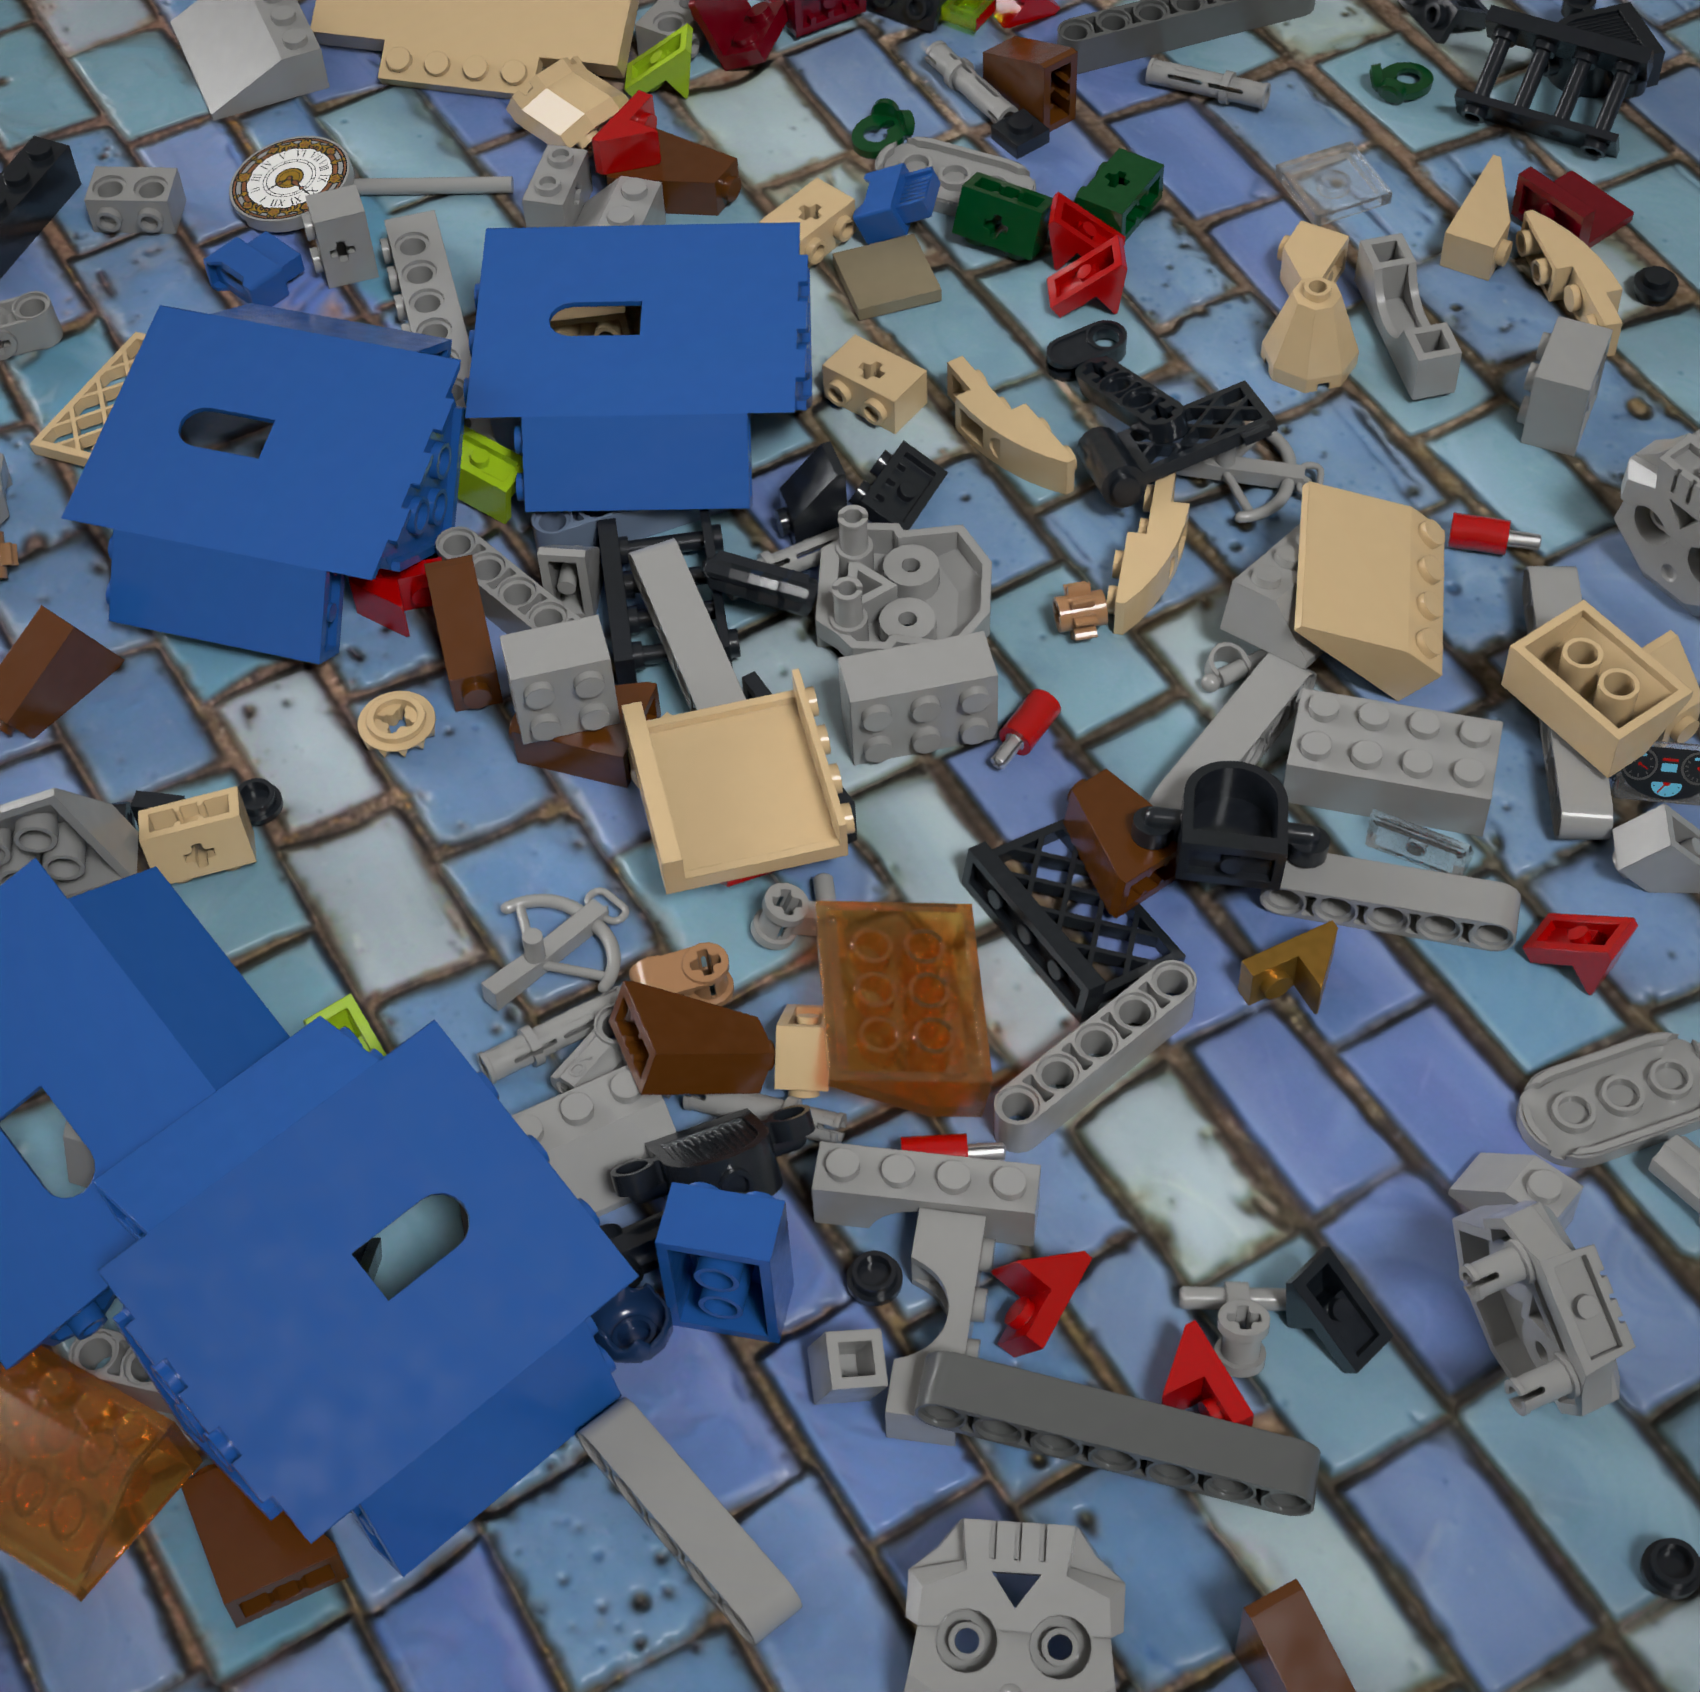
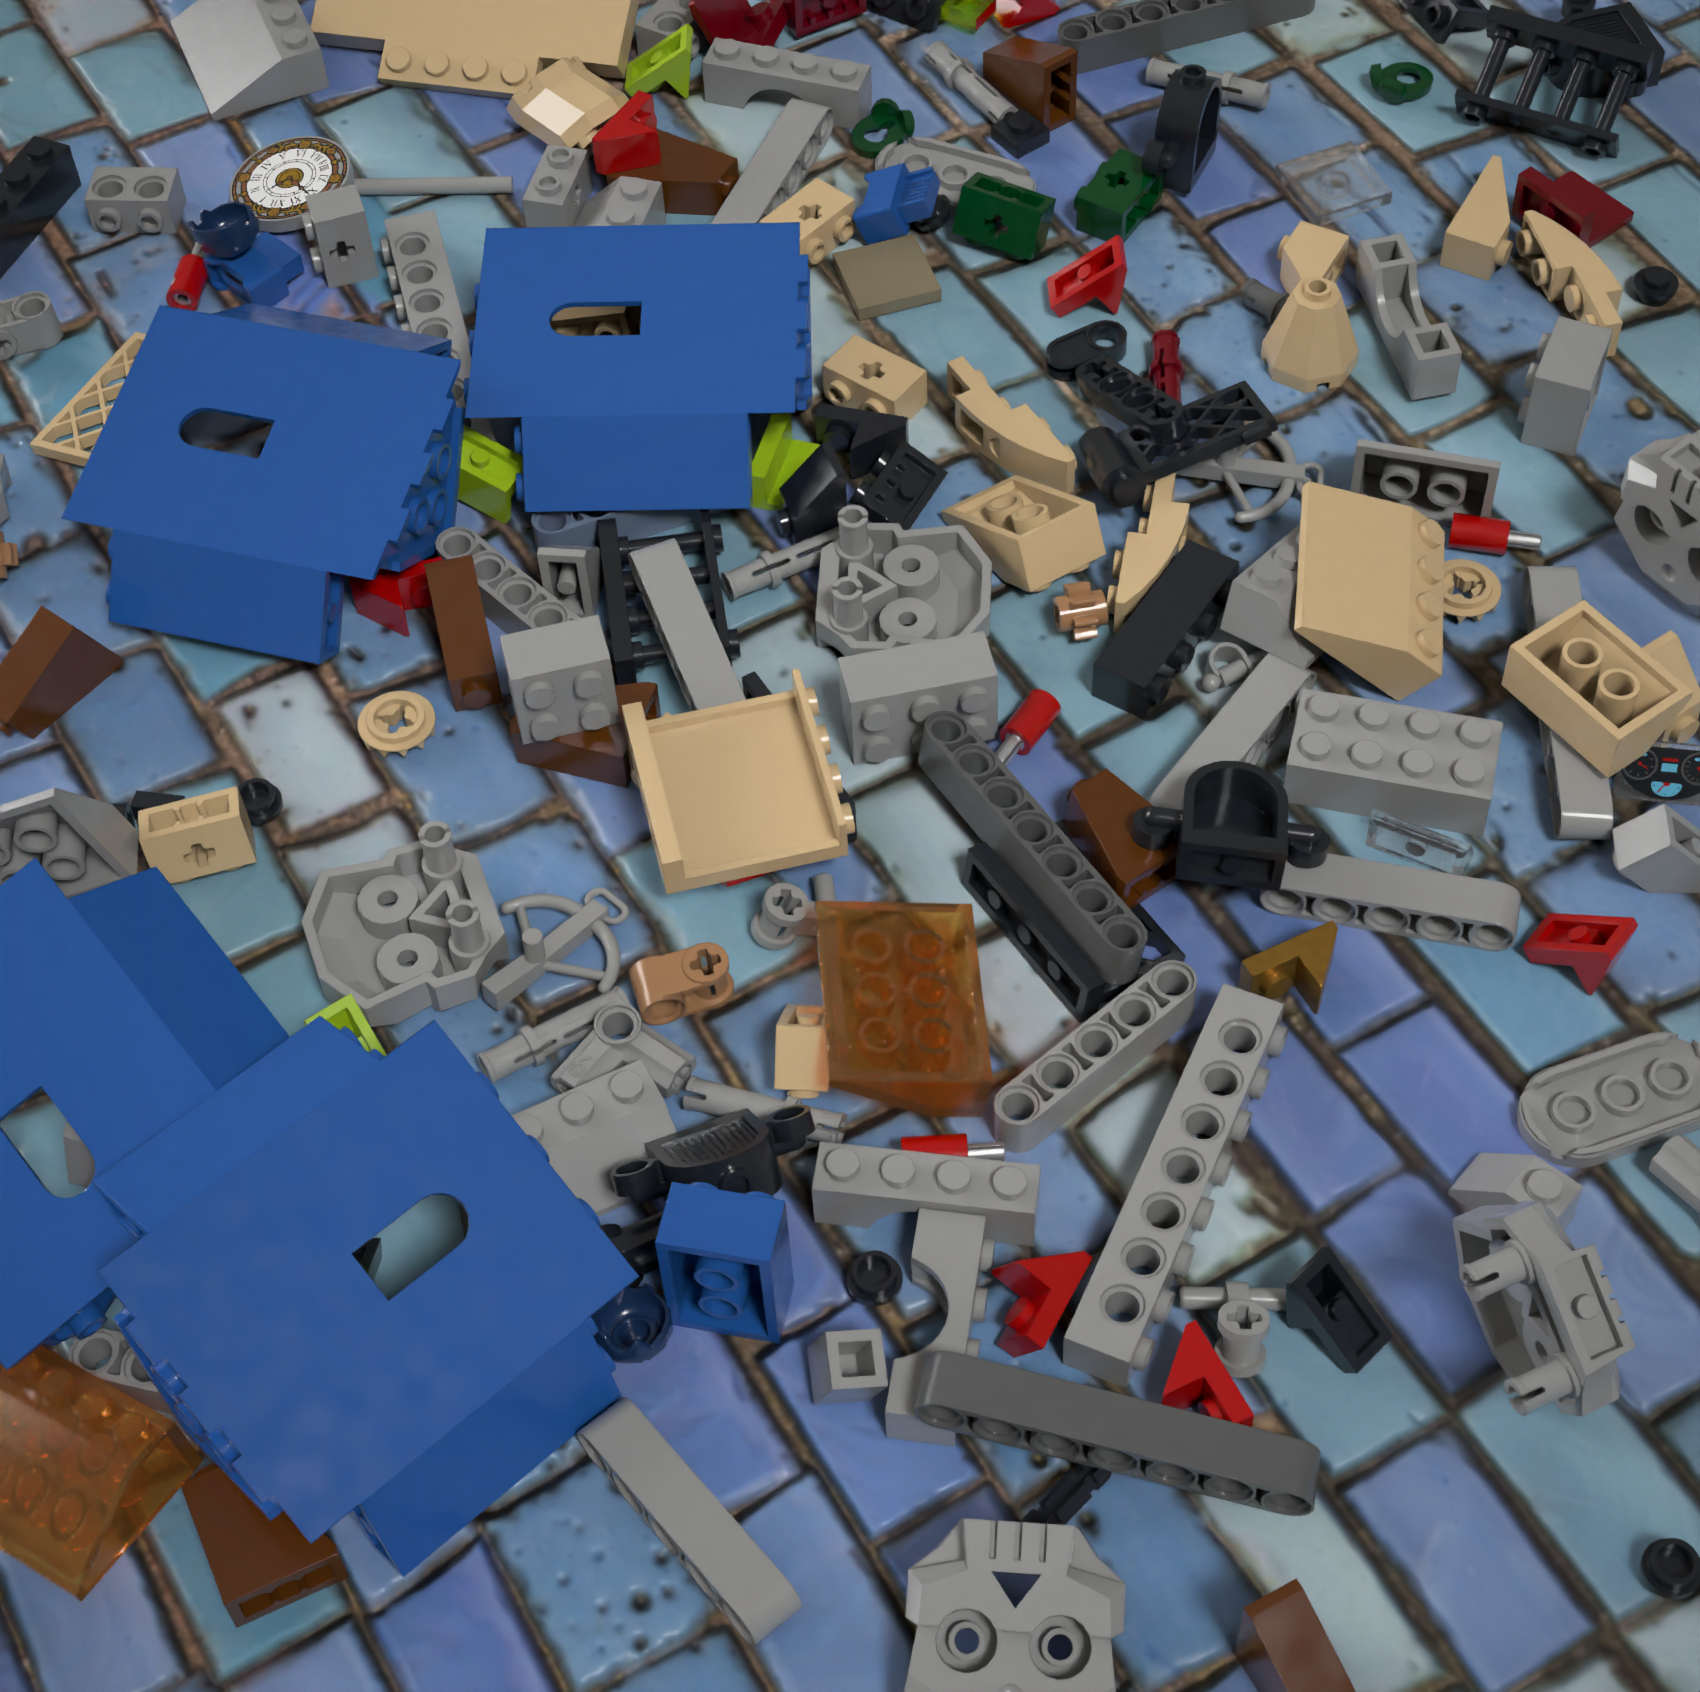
reddish brown slope [609,981,776,1095] -> none
black rock [700,550,818,617] -> none
red slope [1048,191,1126,271] -> none
none -> red piece [166,242,208,311]
none -> dark blue hair [188,201,260,258]
none -> light grey brick [301,821,510,1027]
none -> light grey arch [702,37,872,129]
none -> light grey beam [710,98,835,224]
none -> lime panel [751,413,820,511]
none -> black slope [815,403,909,479]
none -> black plate [915,194,951,232]
none -> dark grey beam [918,711,1148,985]
none -> tan slope [941,475,1106,592]
none -> black axle [1019,1463,1112,1525]
none -> light grey brick [1062,983,1289,1389]
none -> black brick [1092,540,1239,719]
none -> black piece [1141,64,1222,194]
none -> dark red pin [1149,330,1185,443]
none -> dark grey pin [1239,278,1290,325]
none -> light grey slope [1350,439,1501,528]
none -> tan gear [1443,559,1501,623]

